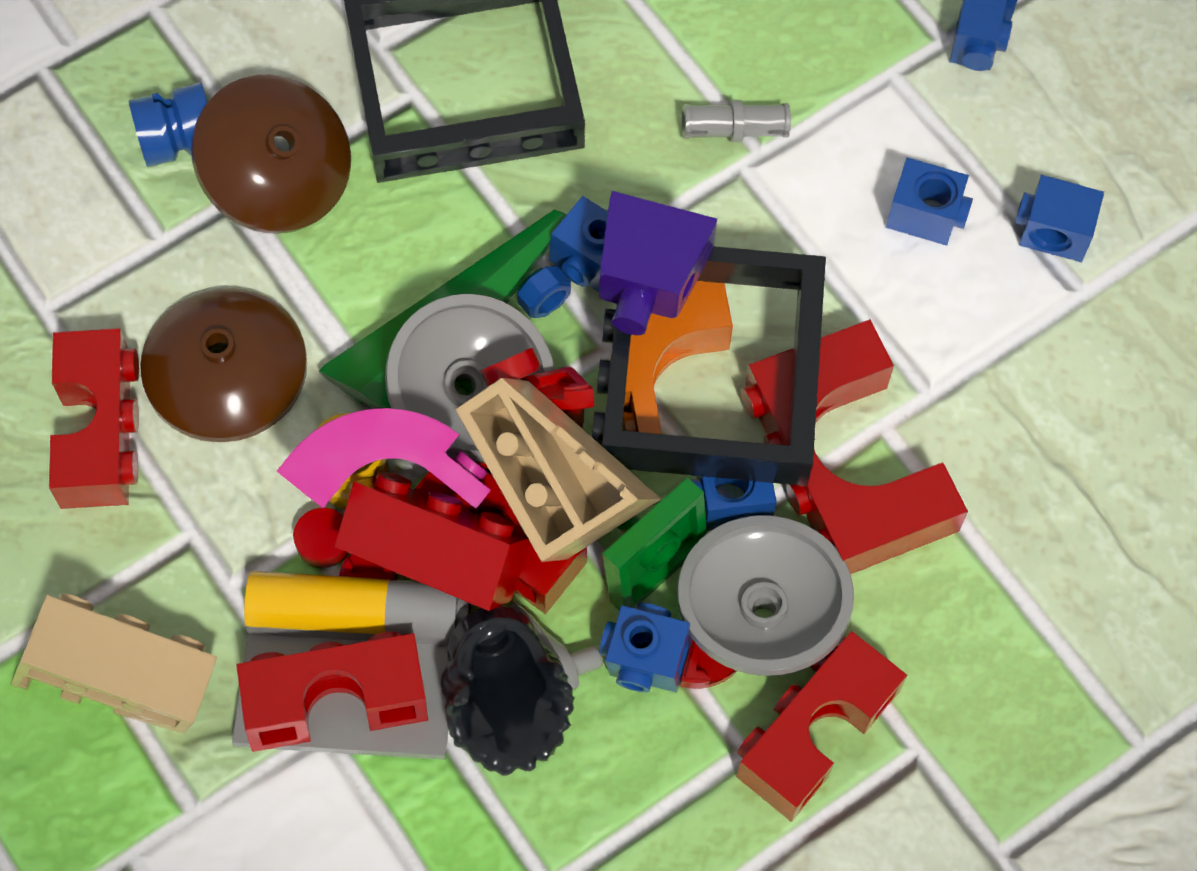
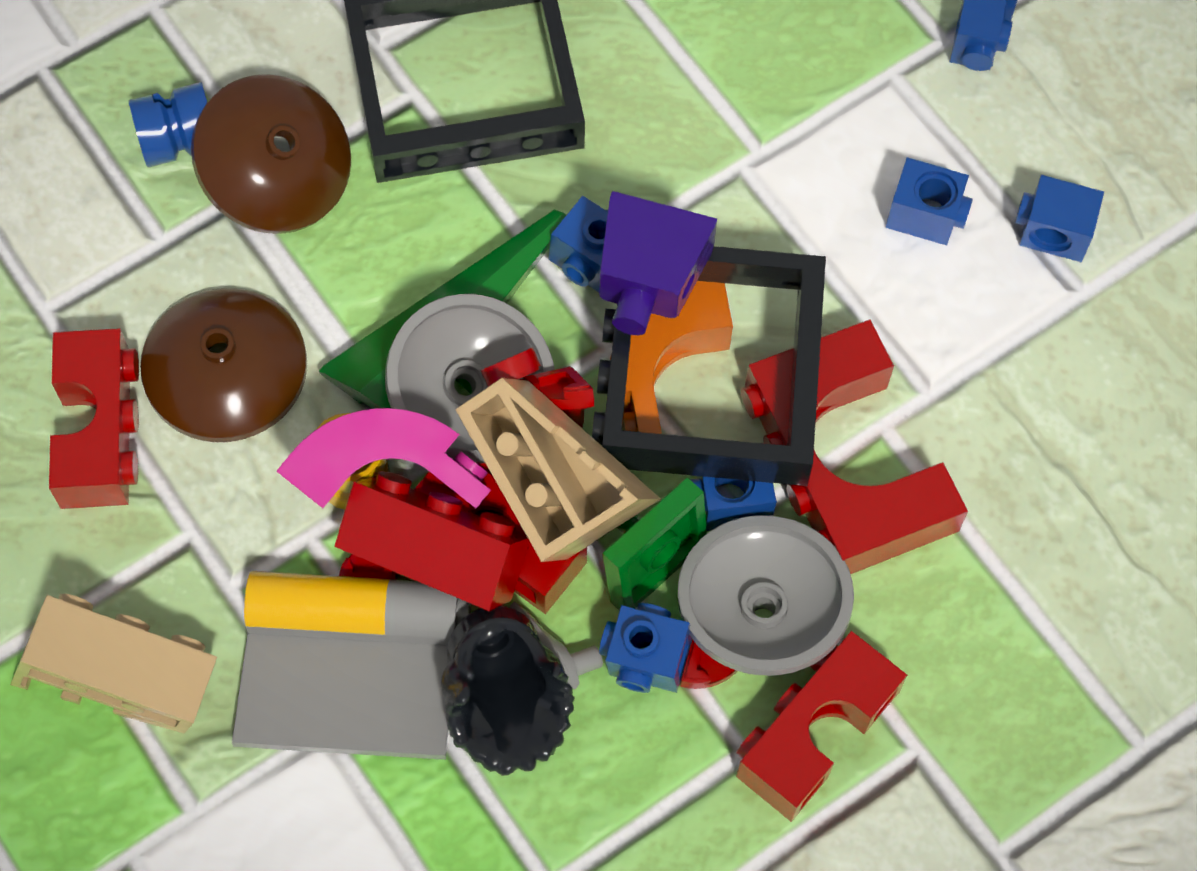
red arch [236,632,429,752] -> none
red tile [293,508,348,568] -> none
blue tile [517,266,571,318] -> none
light grey pin [681,100,791,142] -> none

